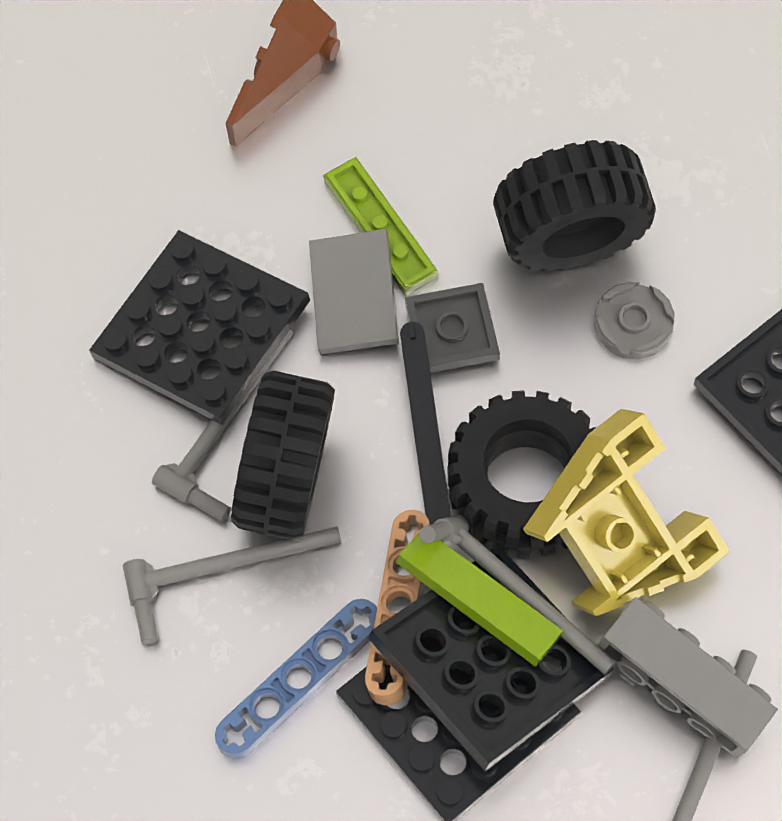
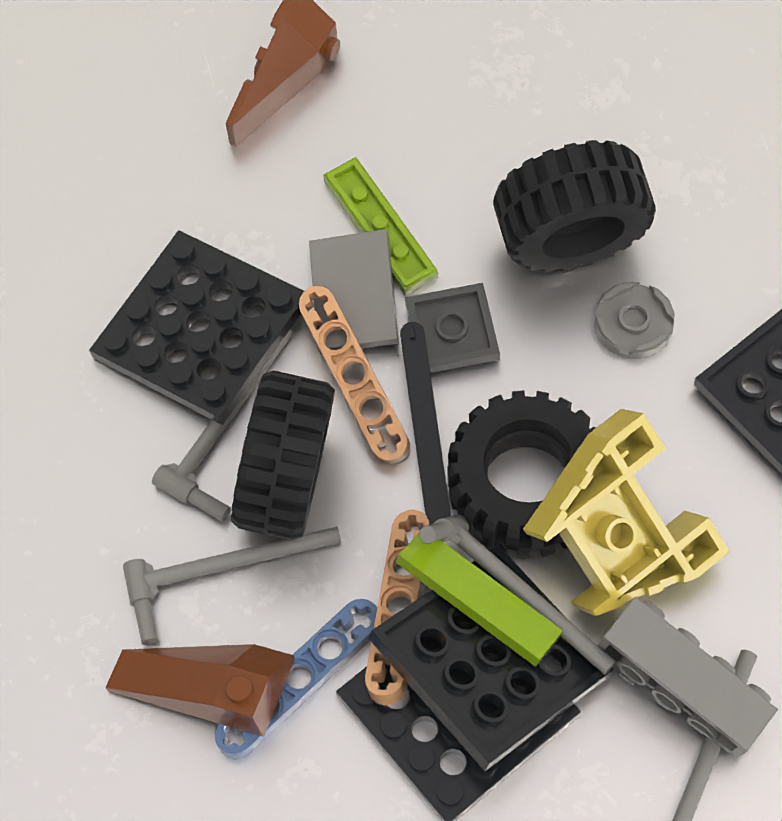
none -> dark orange wedge [106,644,295,737]
none -> light nougat beam [299,286,410,464]

